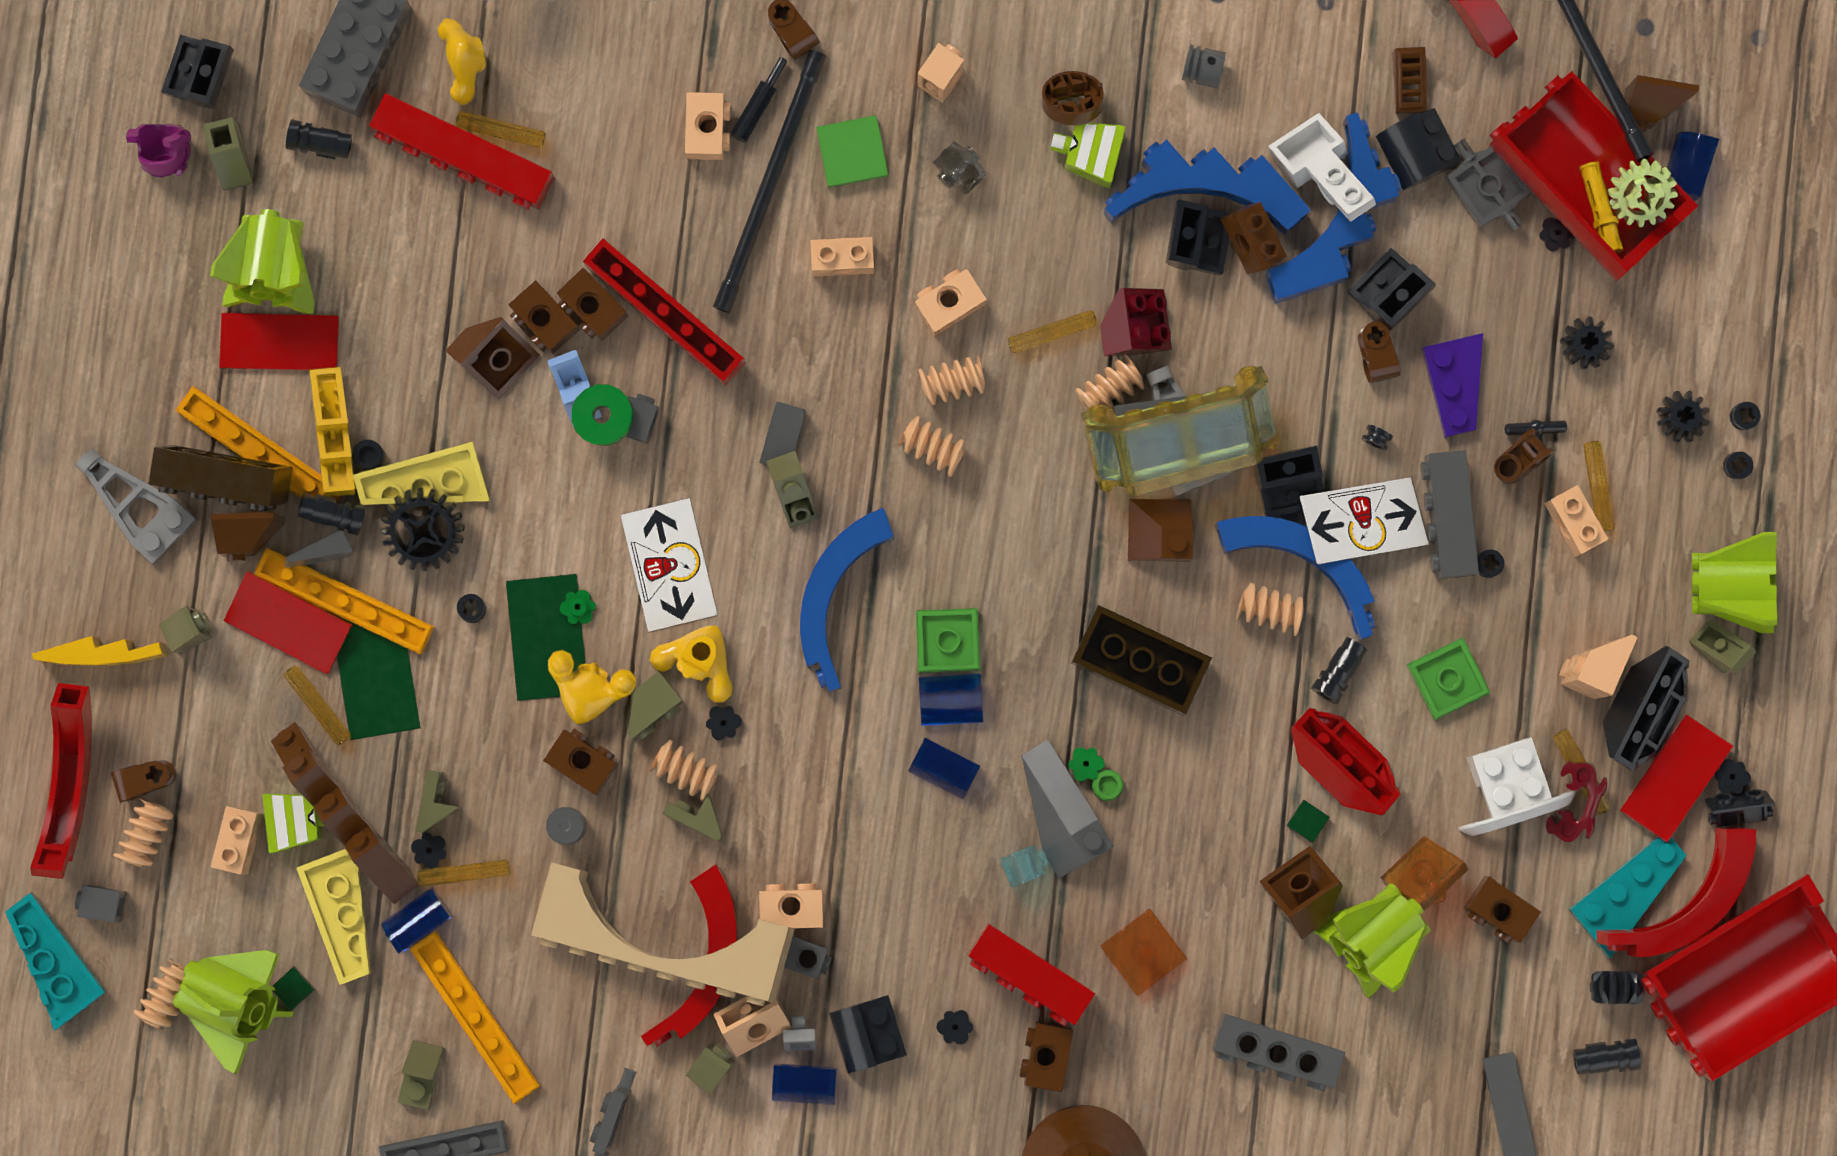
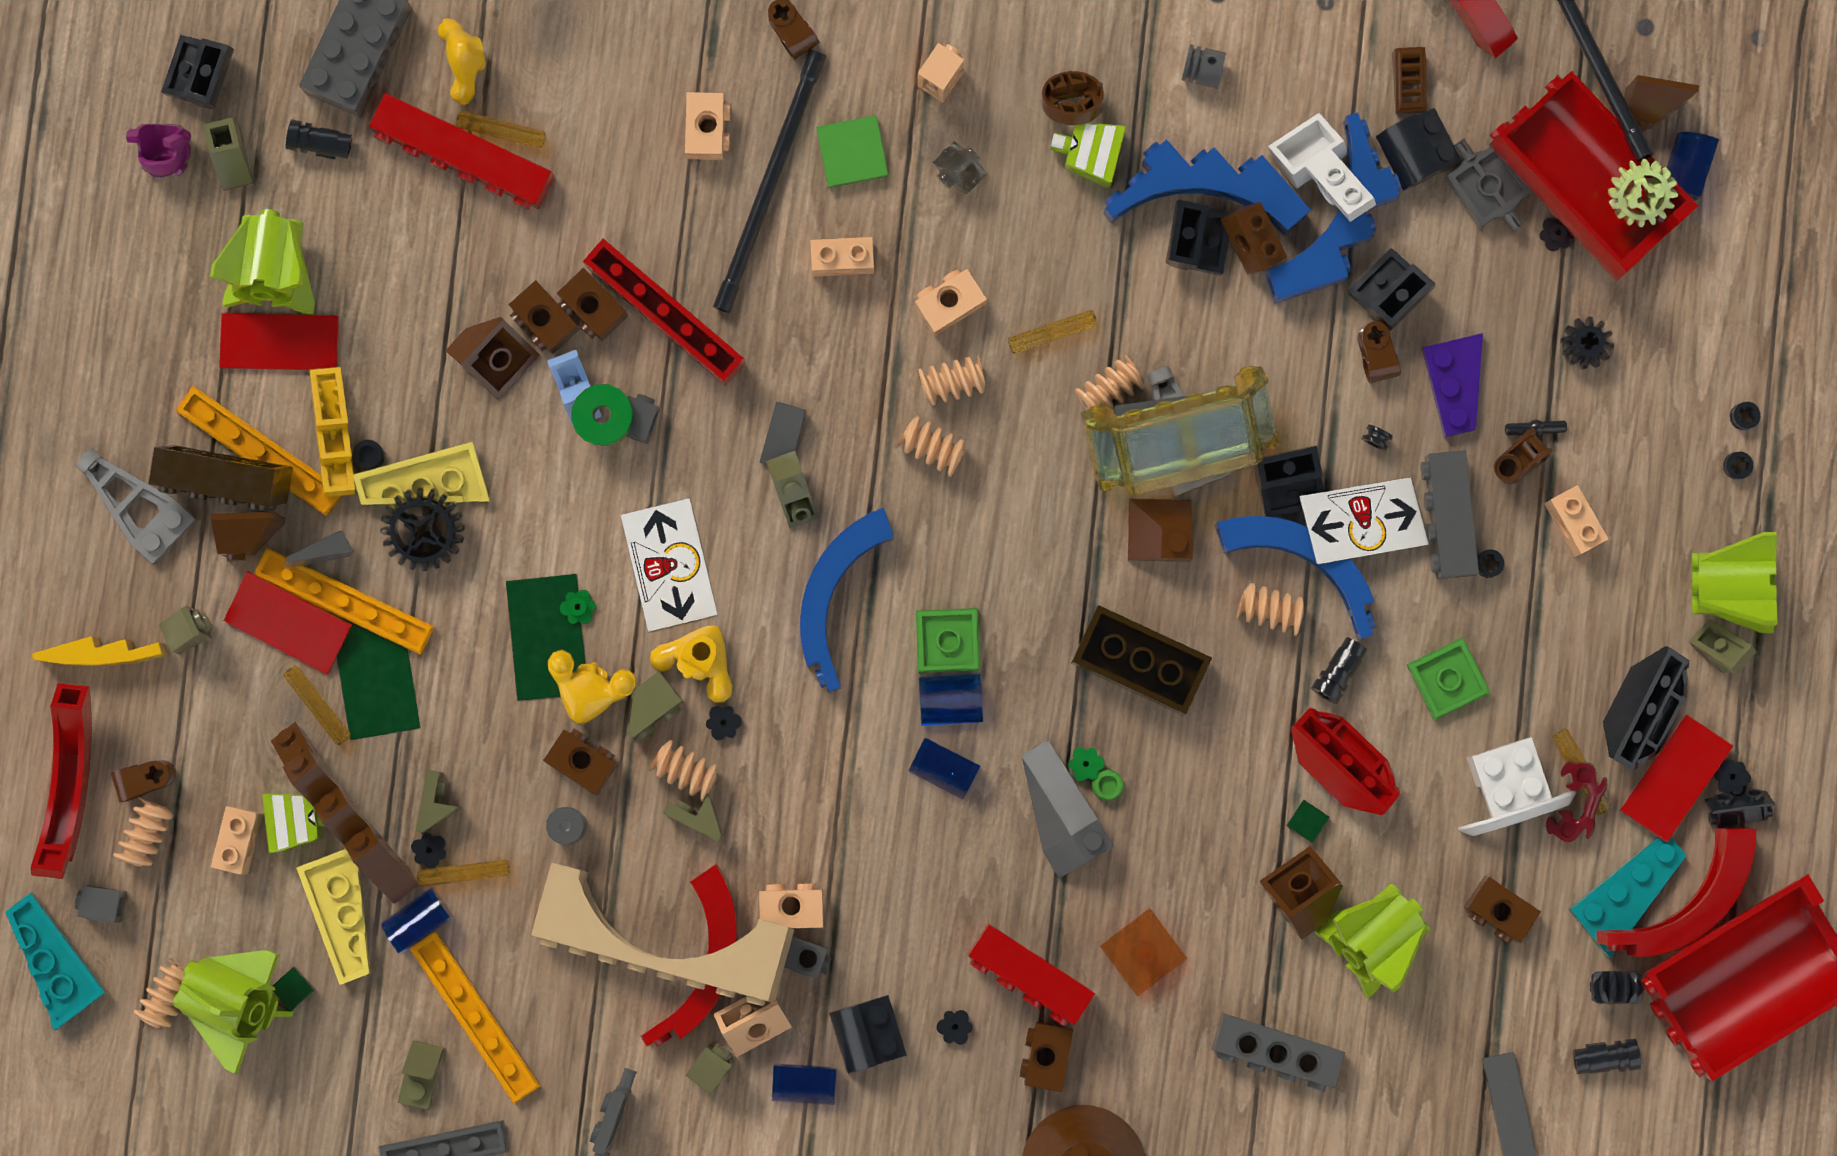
black axle [297,493,365,536] -> none
black bush [457,594,486,623] -> none
black axle [730,57,787,143] -> none
light grey tile [783,1016,816,1051] -> none
clear light blue brick [999,845,1049,888] -> none
dark red slope [1100,288,1172,356] -> none
clear orange tile [1380,836,1469,912] -> none
light nougat slope [1559,635,1638,699] -> none
yellow pin [1579,162,1624,254] -> none
clear yellow axle [1583,440,1615,532] -> none
black gear [1656,391,1710,443] -> none

